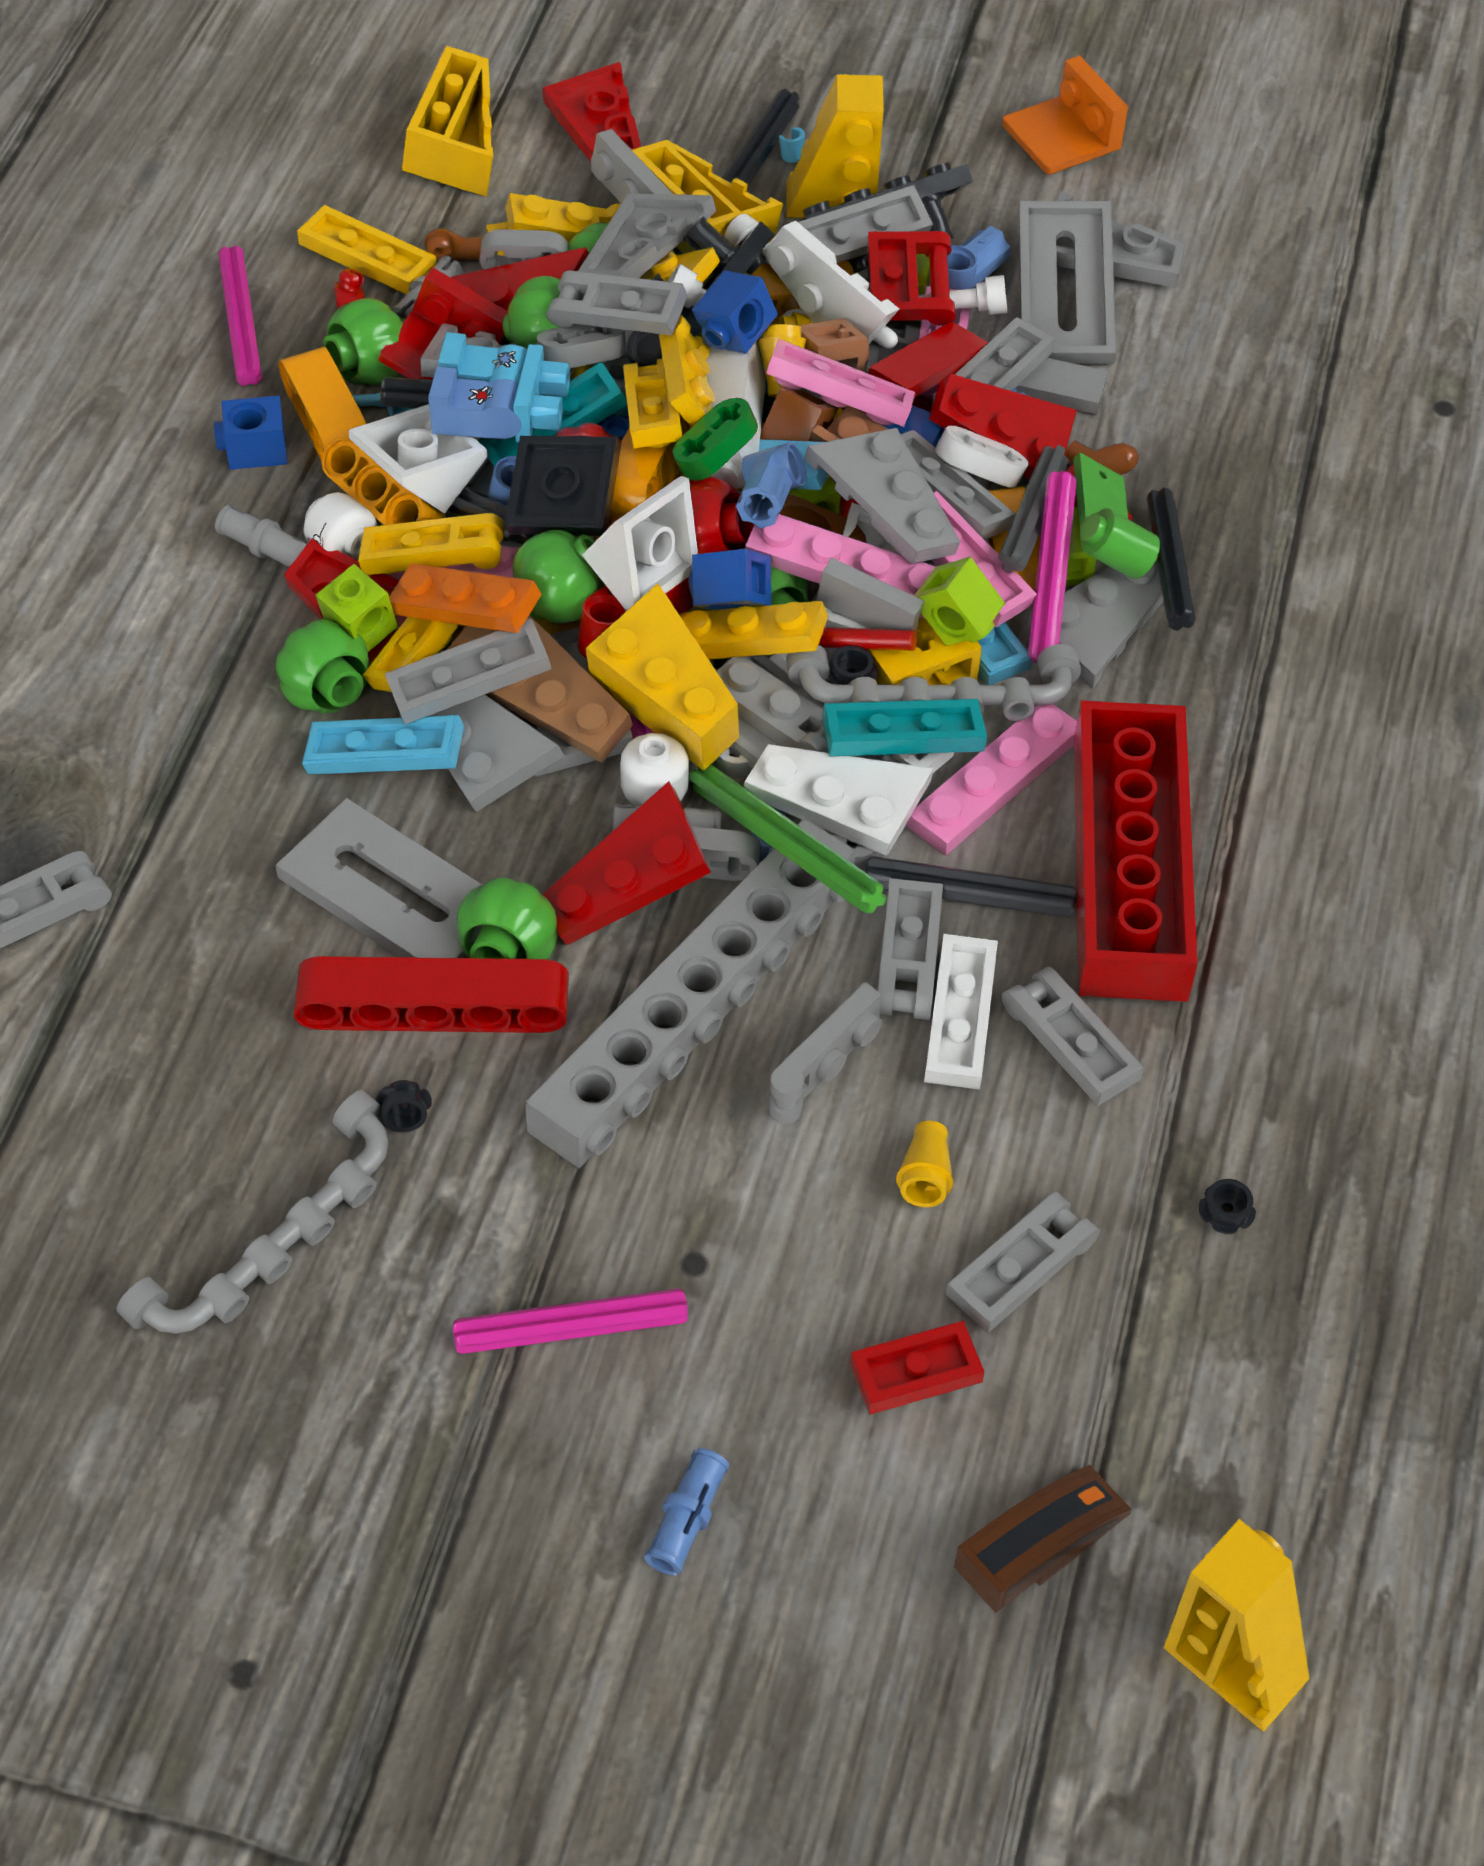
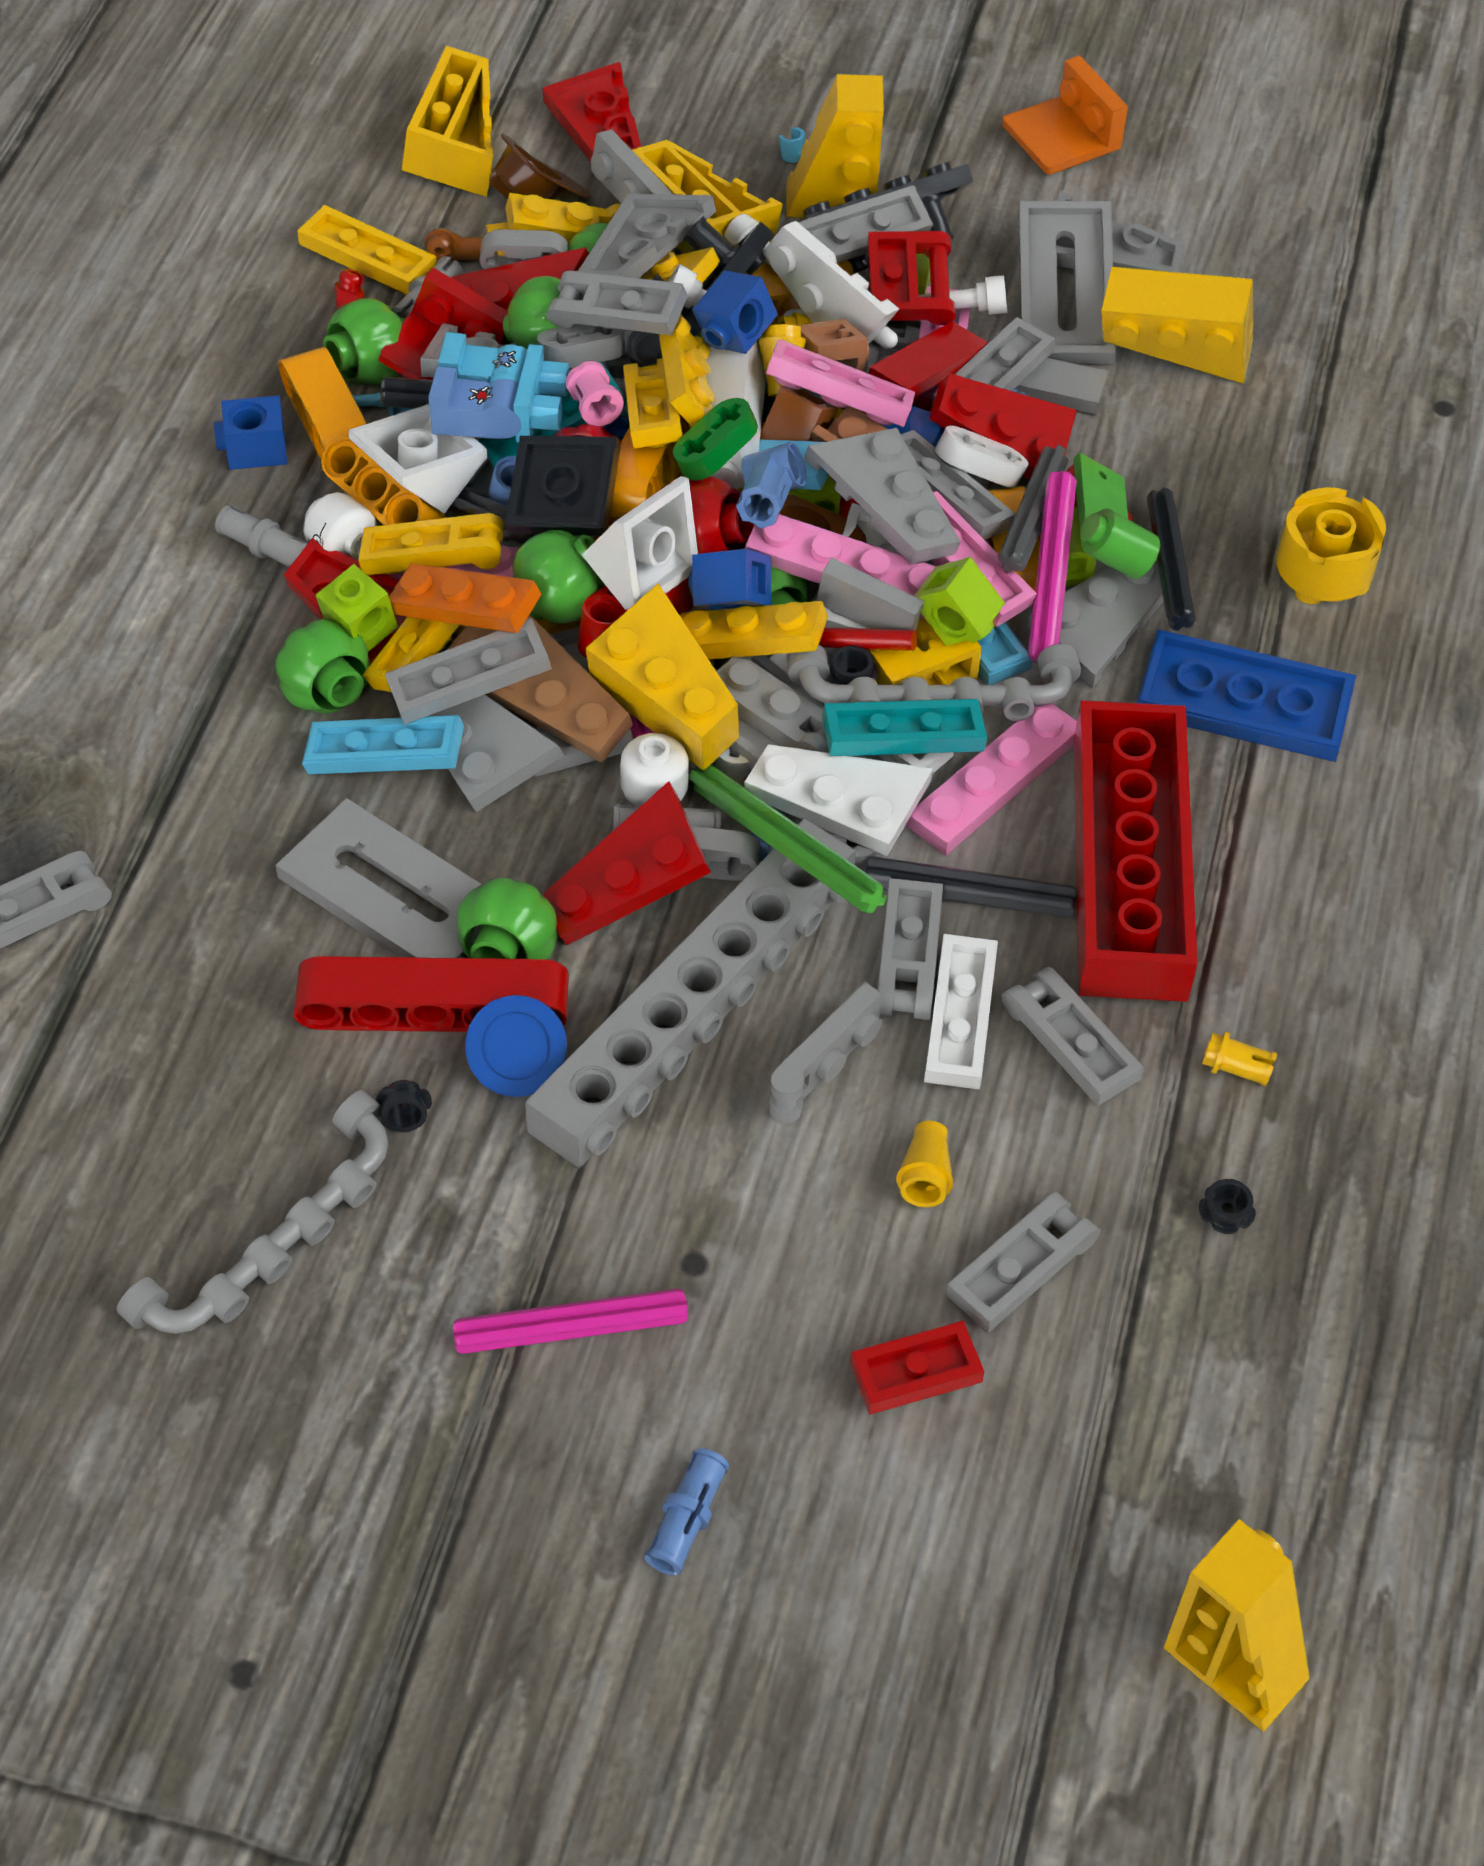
dark pink axle [218,245,262,387] -> none
black axle [722,88,800,187] -> none
medium blue piece [947,226,1011,290] -> none
reddish brown slope [954,1465,1132,1613] -> none
dark orange arm [1065,440,1139,475] -> none
none -> blue piece [465,995,567,1097]
none -> reddish brown piece [489,133,592,200]
none -> bright pink bush [565,361,624,426]
none -> yellow wedge [1101,267,1253,384]
none -> blue tile [1137,629,1356,762]
none -> yellow pin [1202,1031,1277,1087]
none -> yellow brick [1276,487,1386,605]

